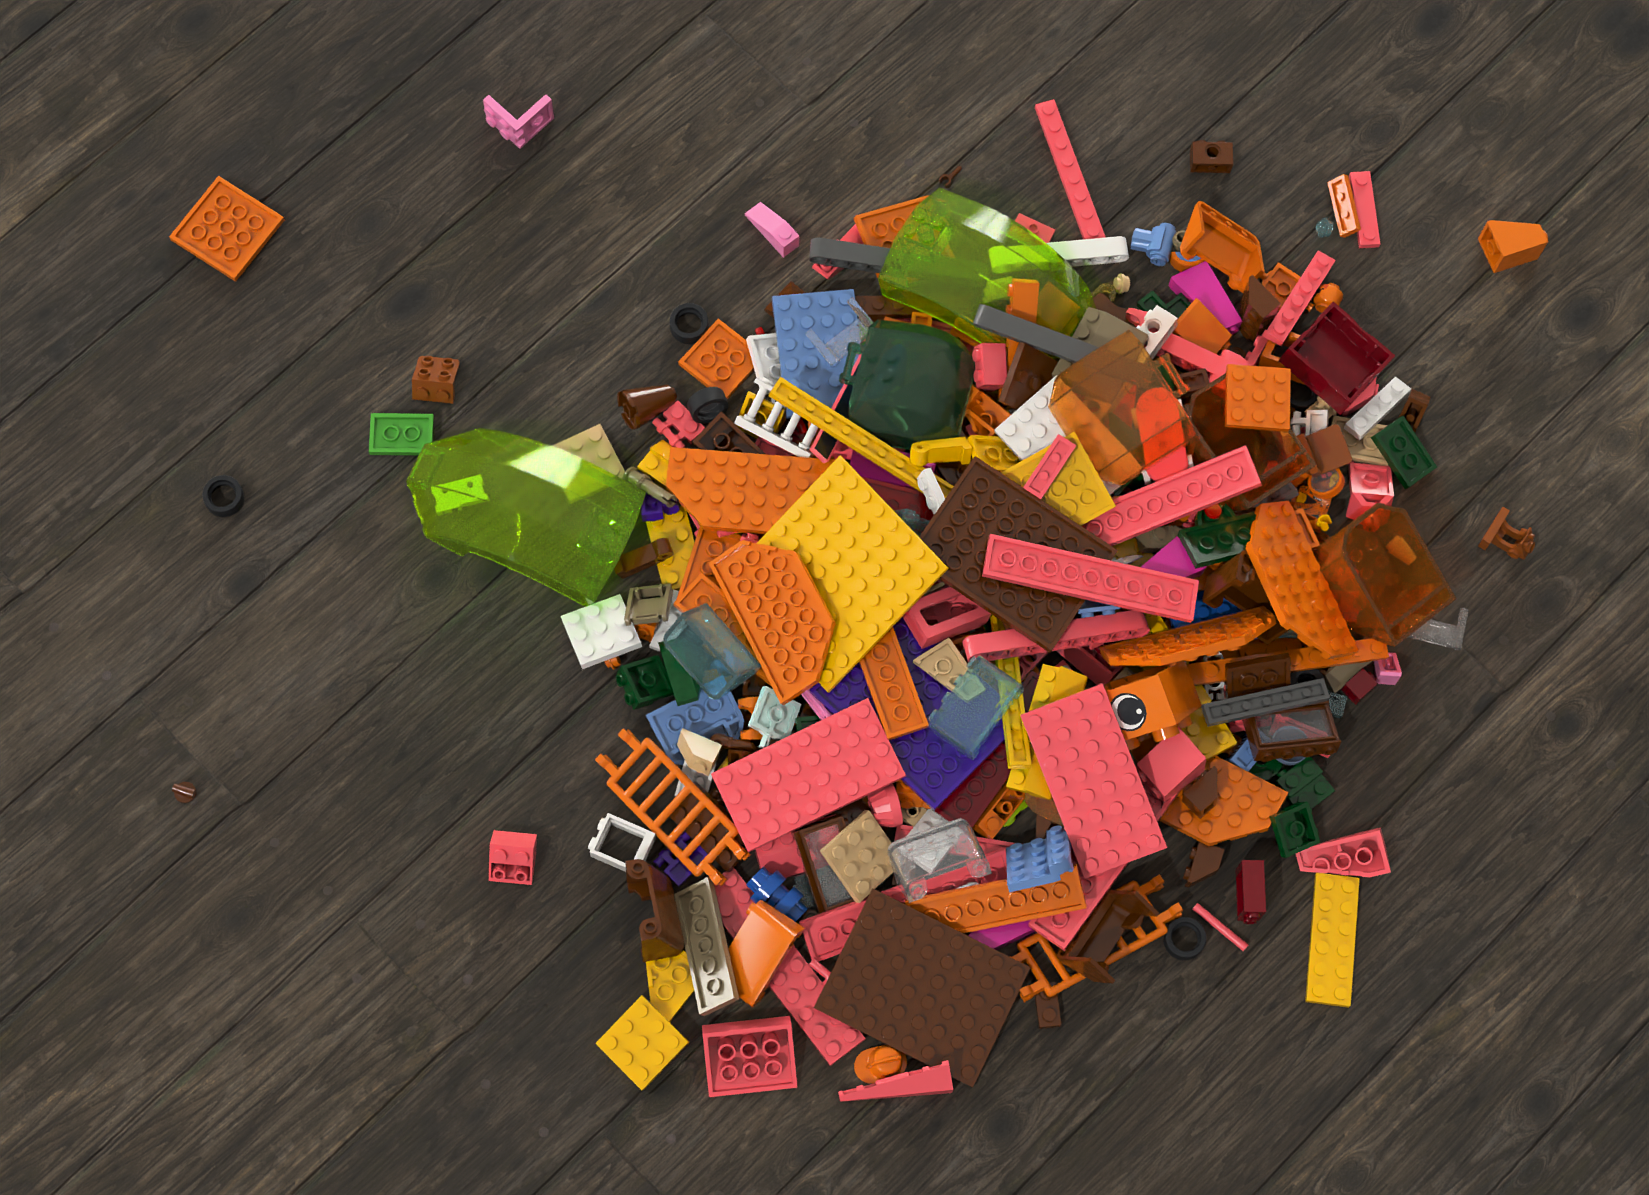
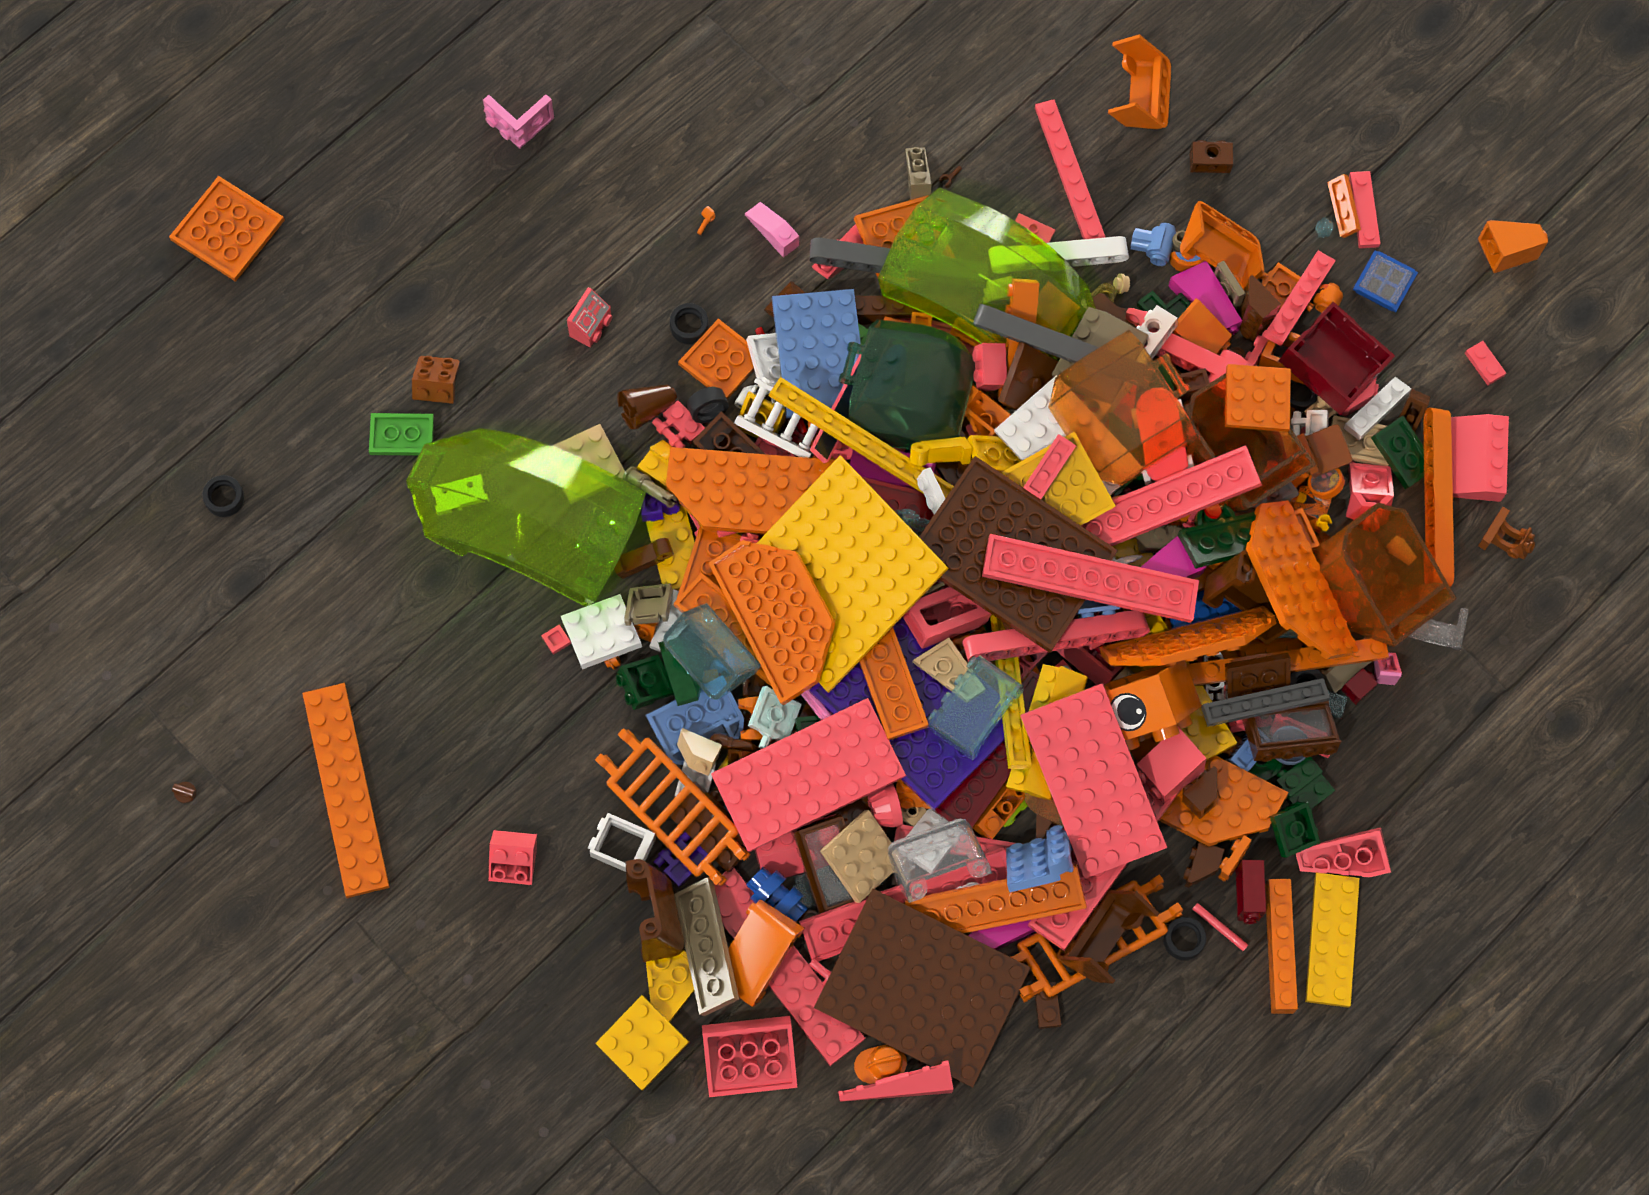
clear plate [805,297,879,366] -> none
none -> orange plate [302,683,390,898]
none -> coral plate [541,625,571,655]
none -> coral slope [567,287,612,348]
none -> orange hand [697,206,715,235]
none -> white arm [734,385,760,409]
none -> dark tan slope [905,147,931,201]
none -> orange windscreen [1108,34,1171,129]
none -> dark tan tile [1214,261,1245,311]
none -> orange plate [1218,835,1252,882]
none -> orange brick [1265,879,1298,1014]
none -> clear piece [1353,250,1418,312]
none -> orange beam [1423,408,1454,588]
none -> coral slope [1451,414,1509,502]
none -> coral plate [1465,341,1506,385]

